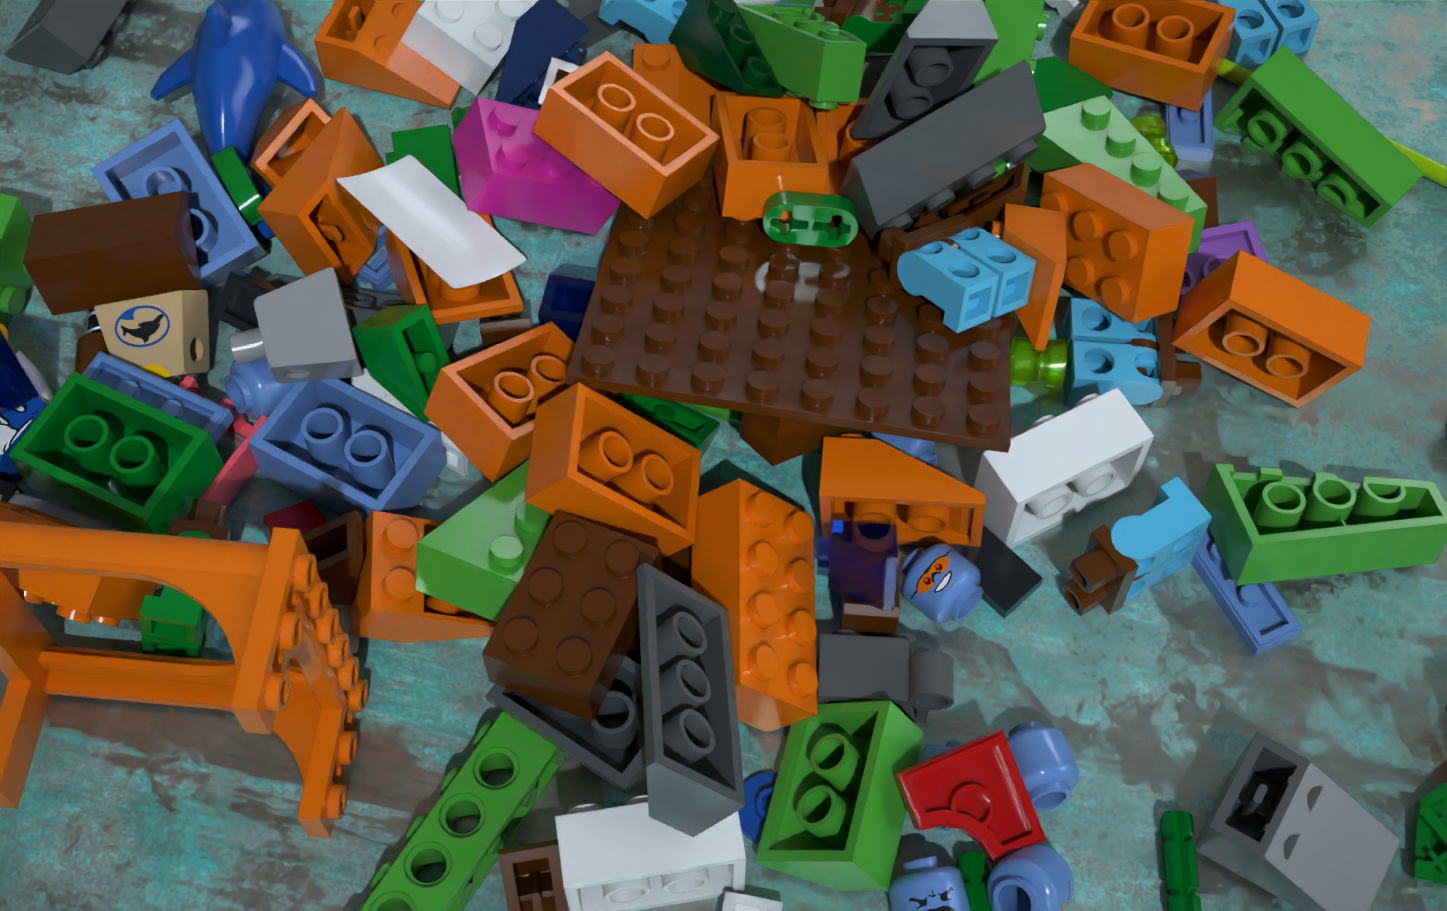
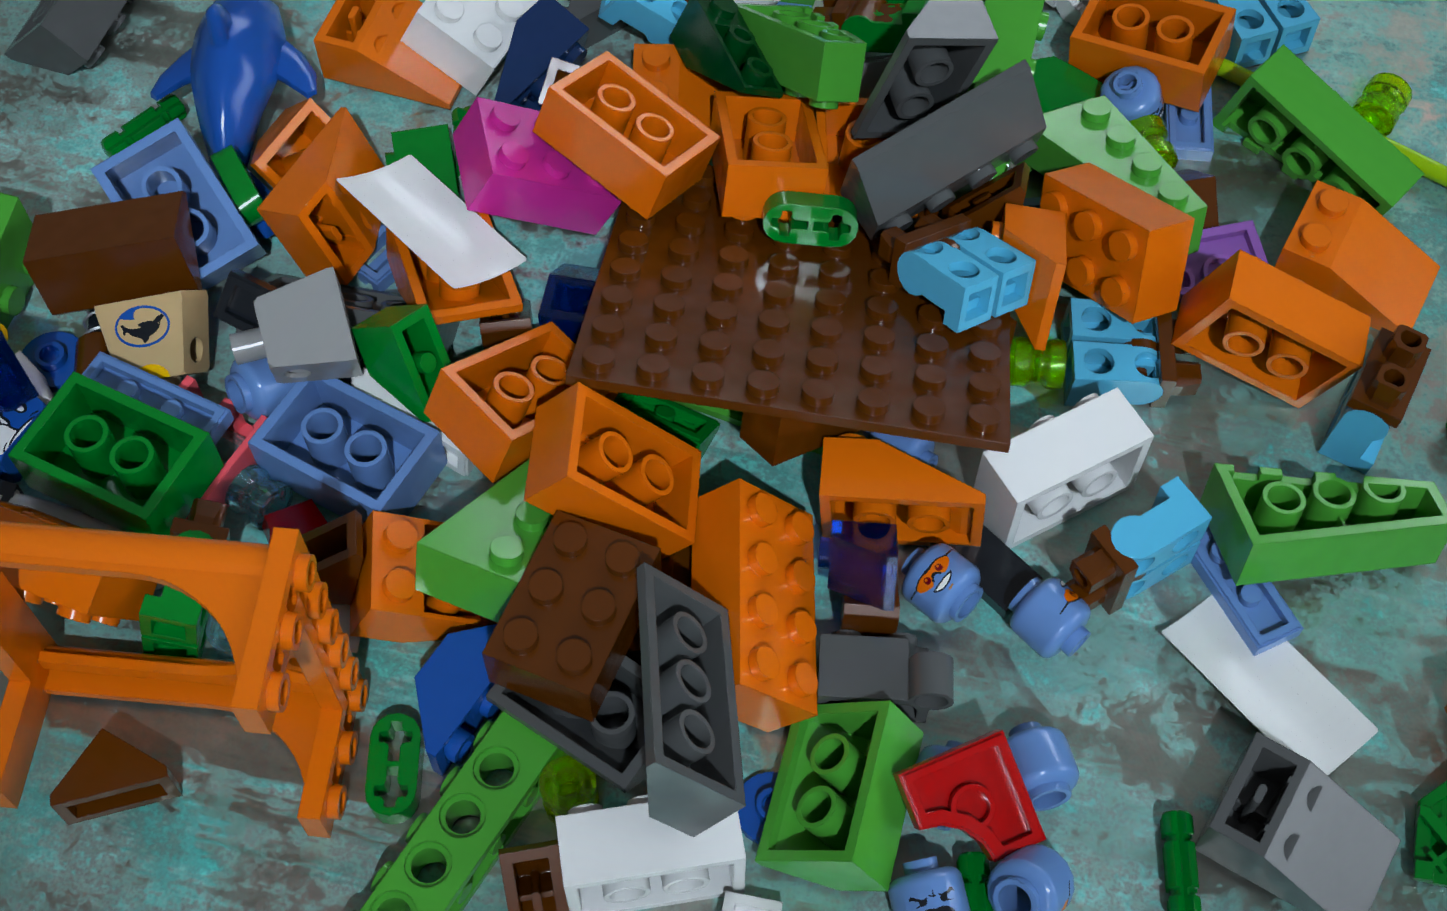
none -> blue piece [22,331,78,392]
none -> reddish brown slope [50,728,183,825]
none -> green axle [101,94,187,158]
none -> clear light blue wheel [225,464,293,531]
none -> green beam [365,713,425,825]
none -> blue slope [414,624,501,777]
none -> clear neon green wheel [539,756,599,825]
none -> medium blue head [1008,577,1091,658]
none -> medium blue head [1100,66,1164,134]
none -> white sticker [1162,595,1378,775]
none -> orange slope [1274,180,1440,332]
none -> reddish brown hips [1318,325,1432,475]
none -> clear neon green wheel [1352,72,1412,136]

